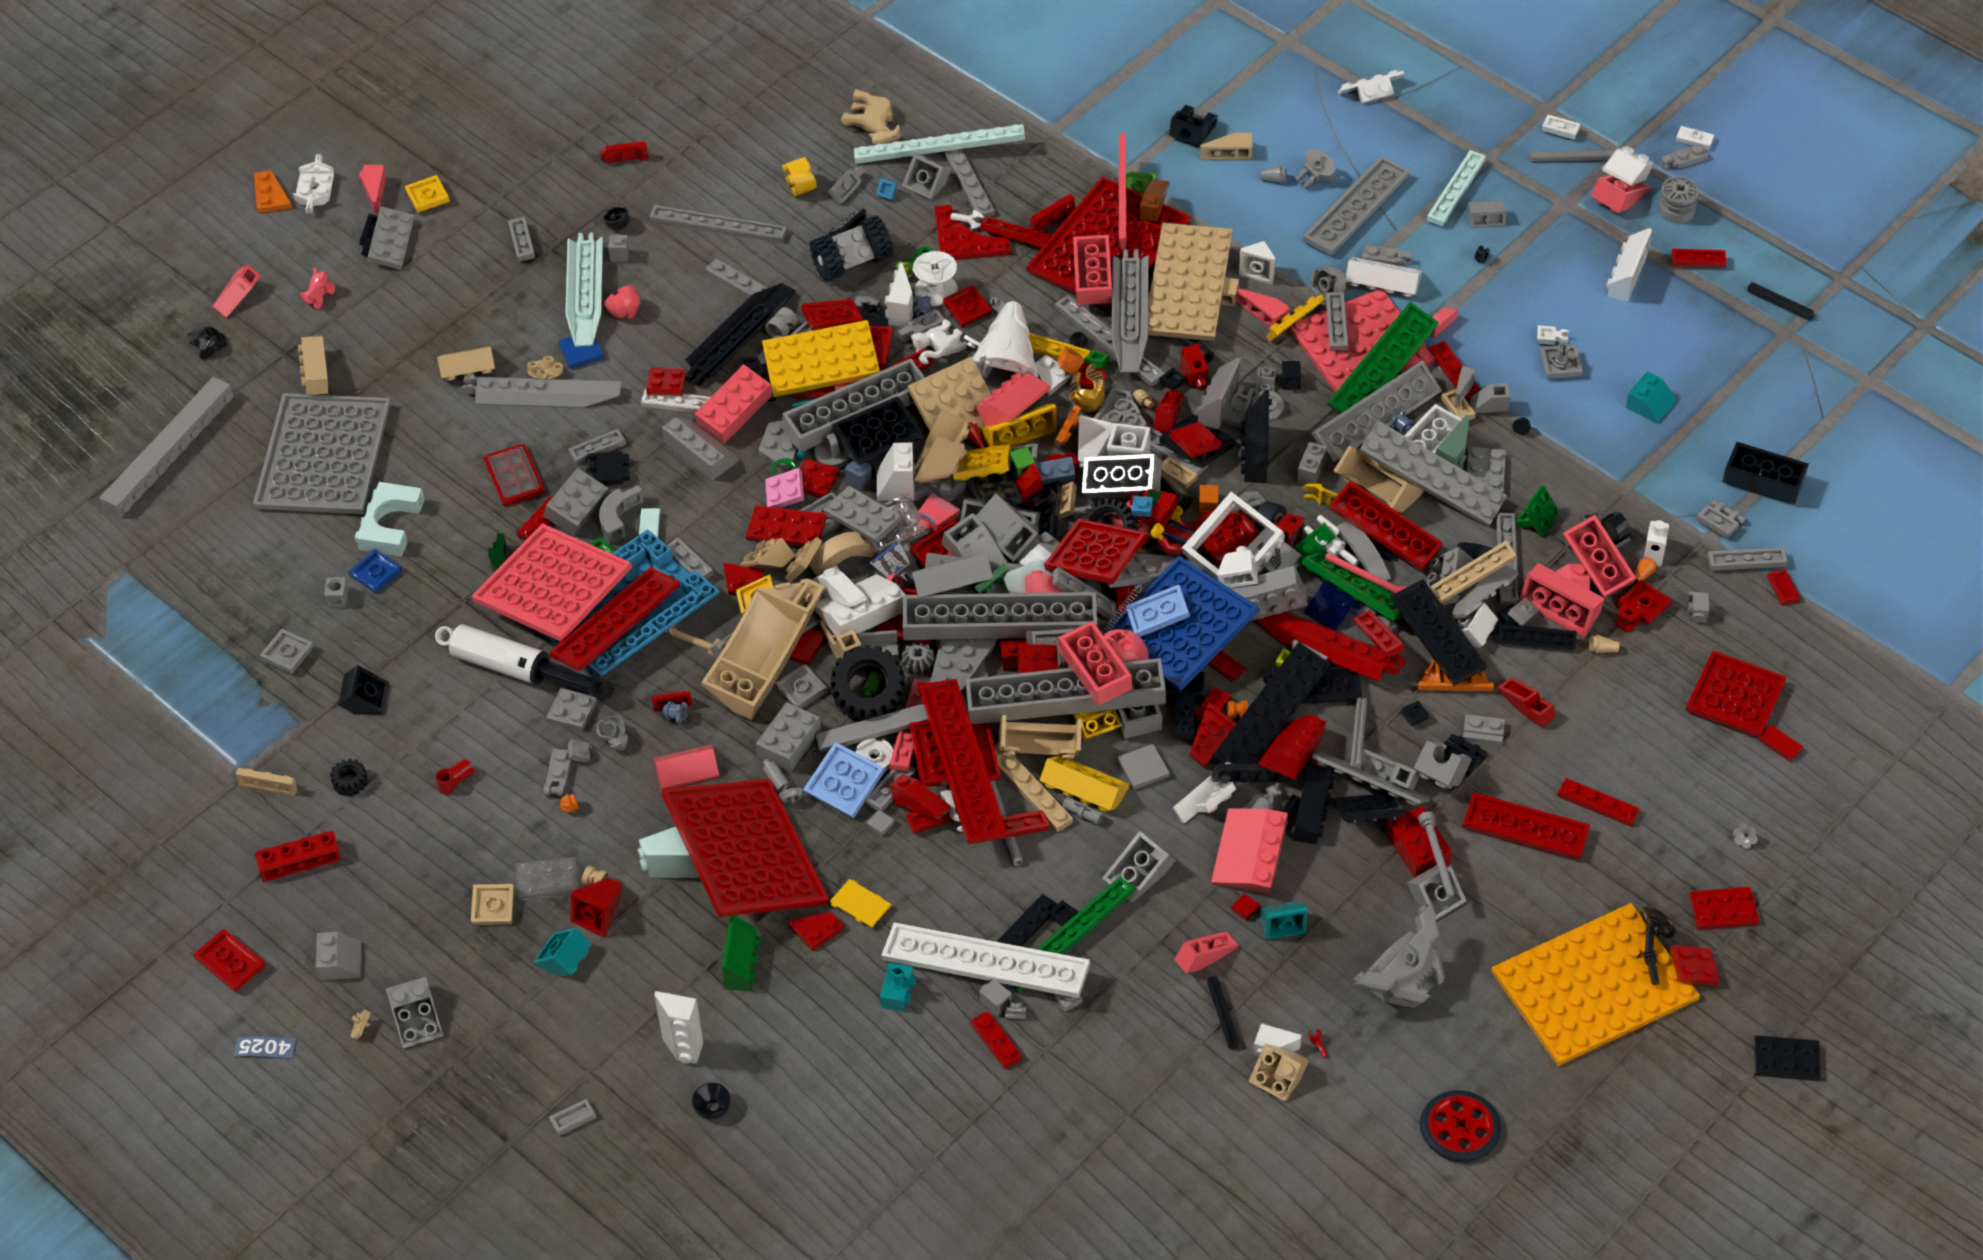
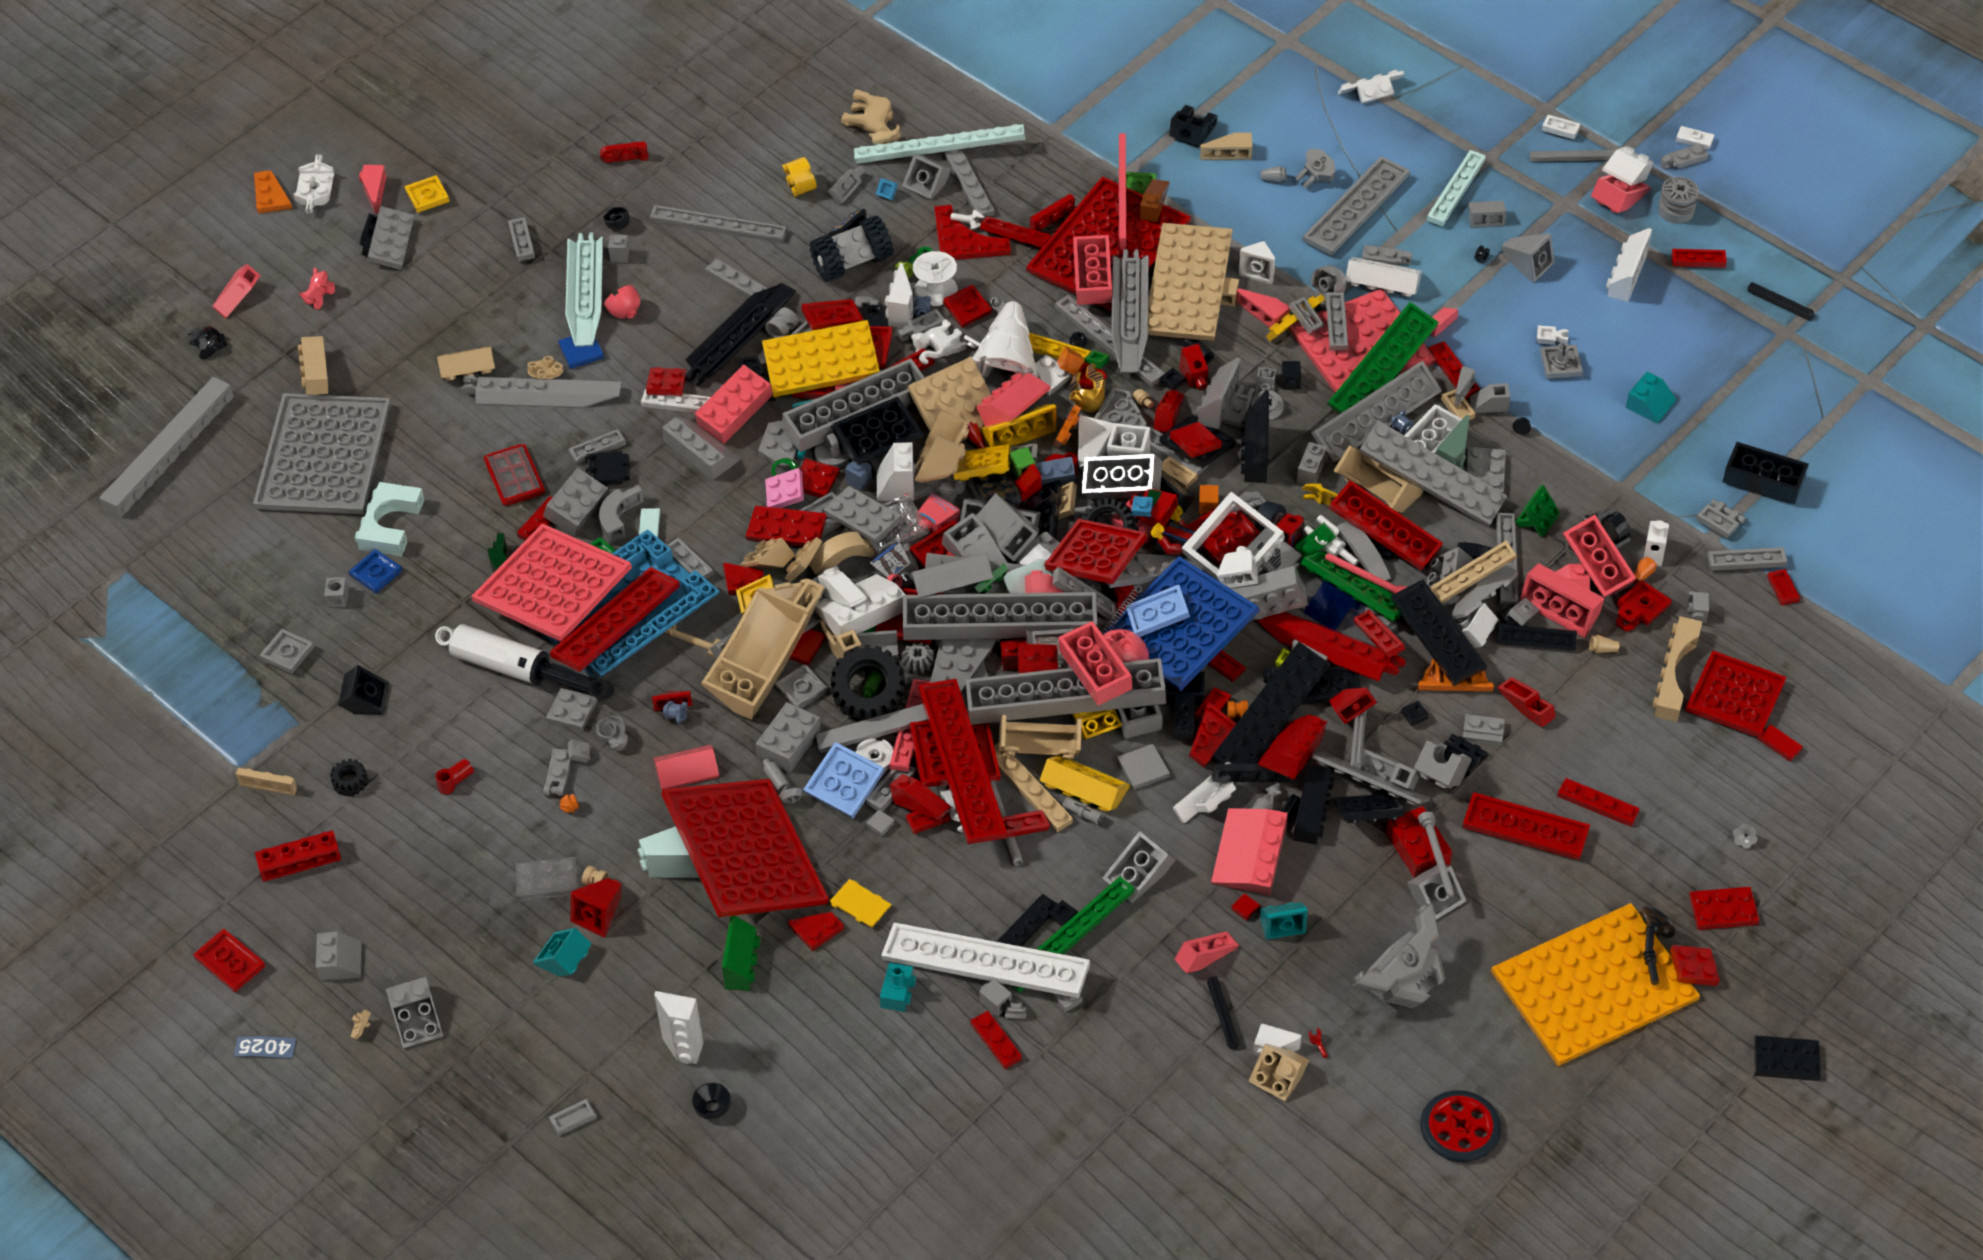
tan plate [471,884,515,925] -> none
none -> light grey tile [1288,297,1324,334]
none -> red slope [1329,688,1378,725]
none -> light grey slope [1502,234,1555,282]
none -> tan arch [1652,616,1703,722]

